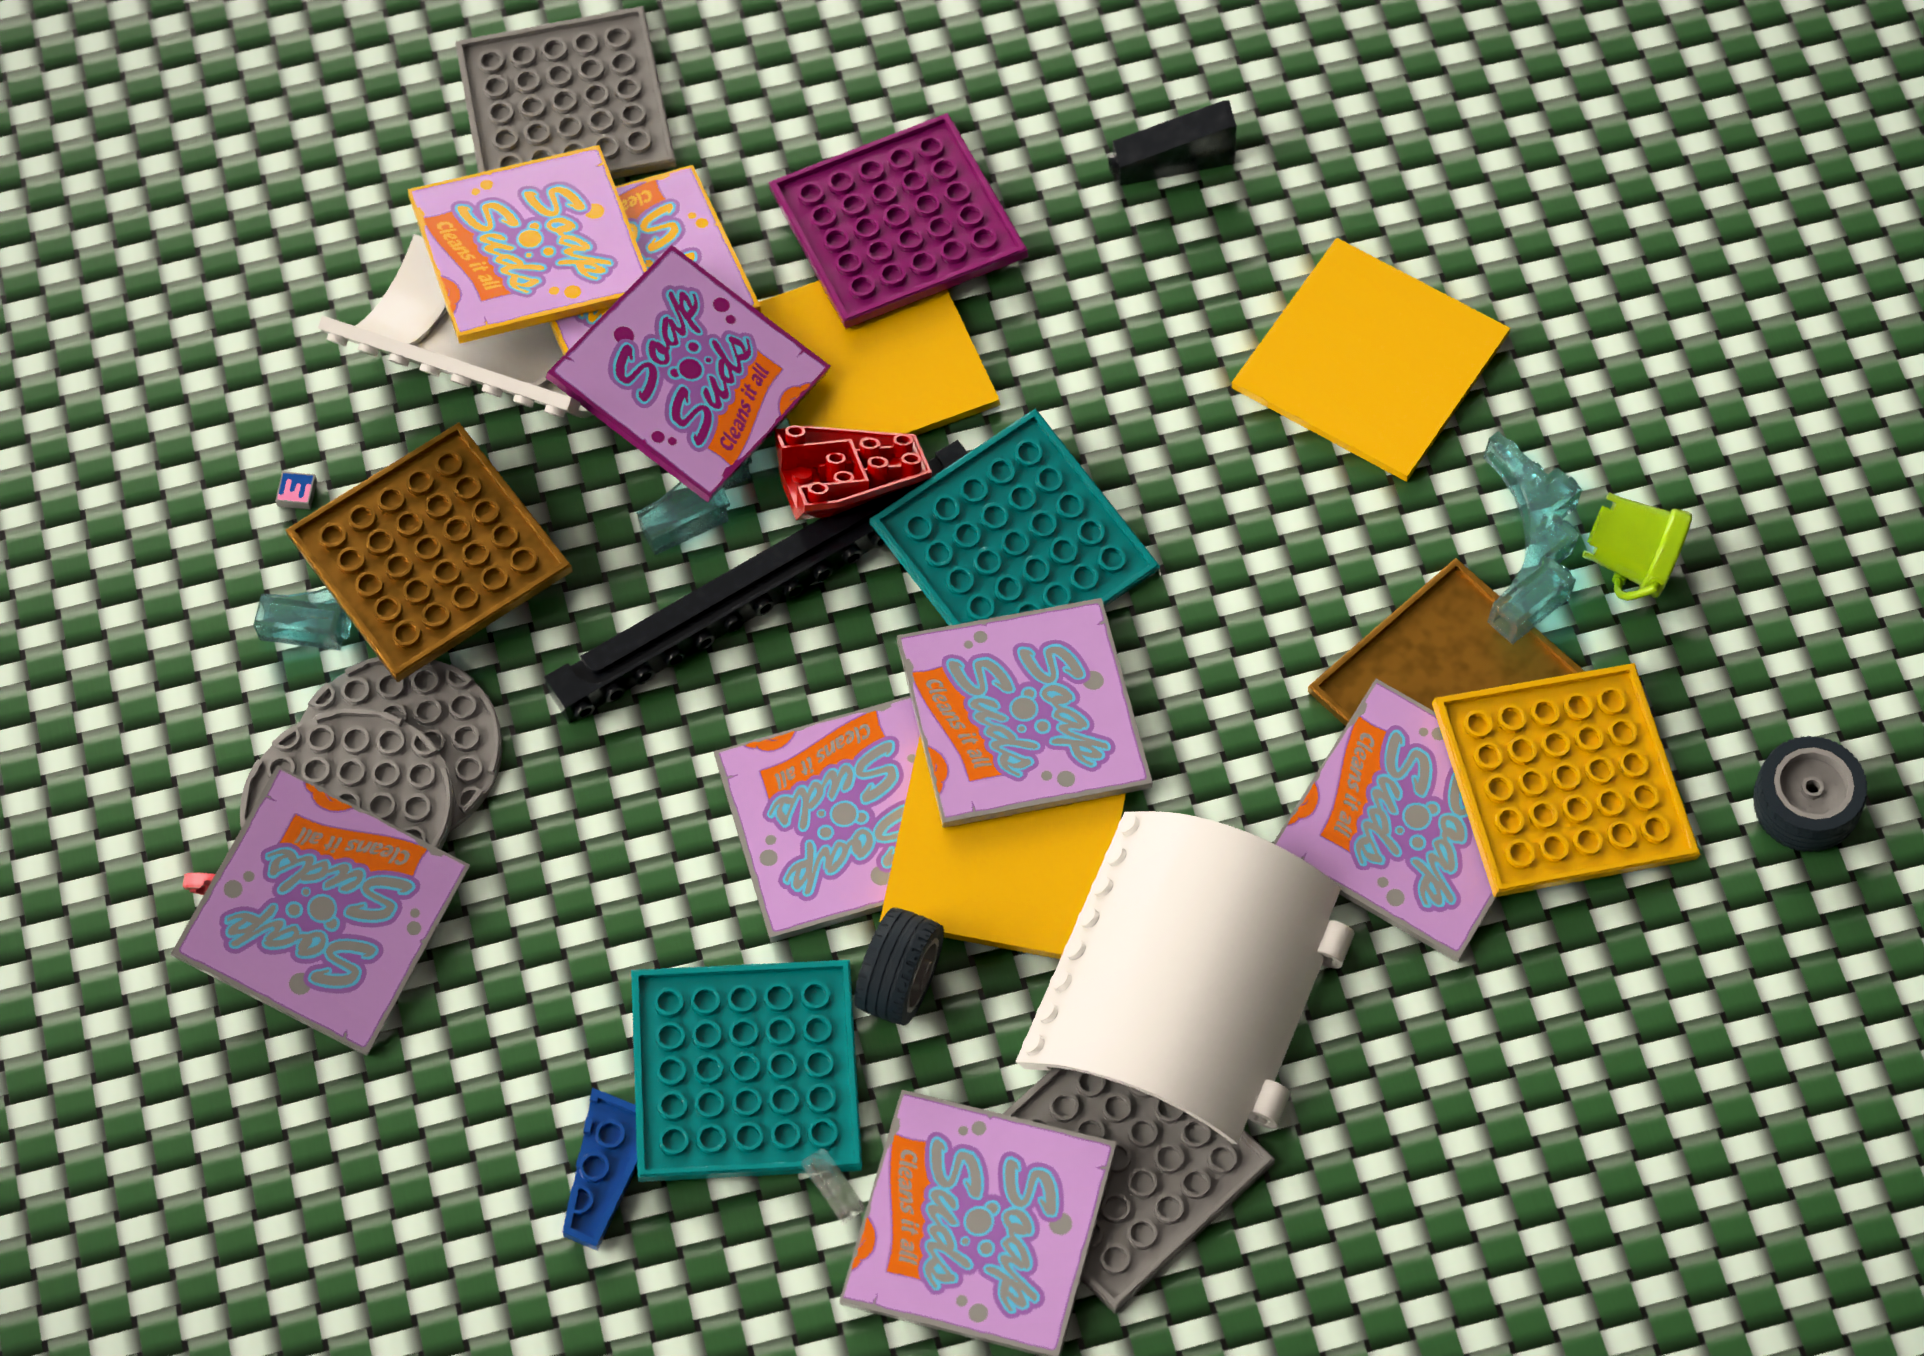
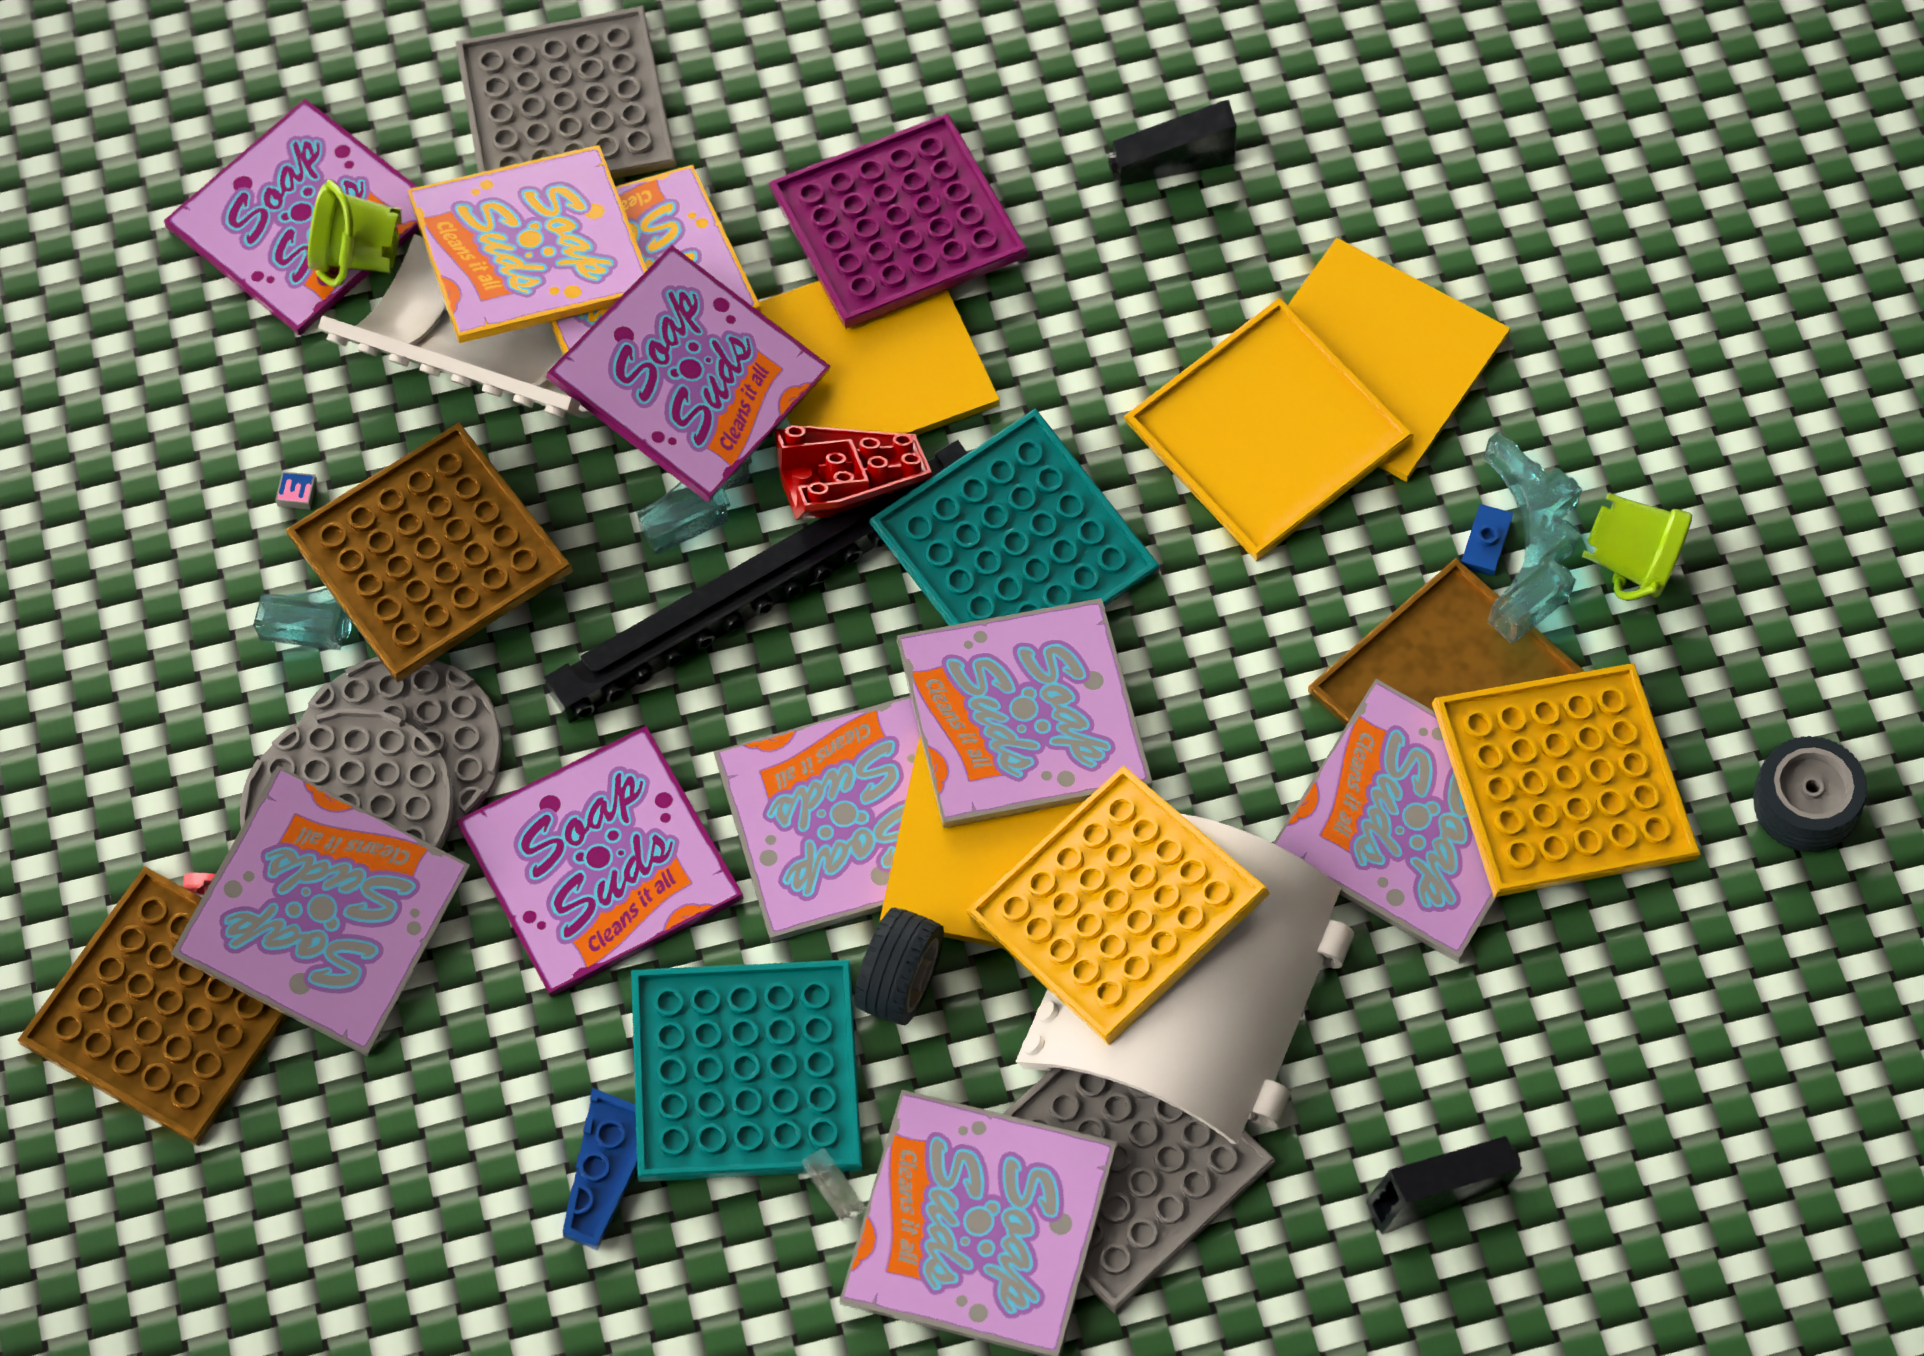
none -> pearl gold tile [17,866,288,1146]
none -> tile [163,99,419,336]
none -> lime piece [307,179,402,287]
none -> tile [456,726,744,998]
none -> yellow tile [966,765,1270,1045]
none -> yellow tile [1124,297,1414,562]
none -> black slope [1366,1136,1522,1235]
none -> blue plate [1461,504,1513,577]

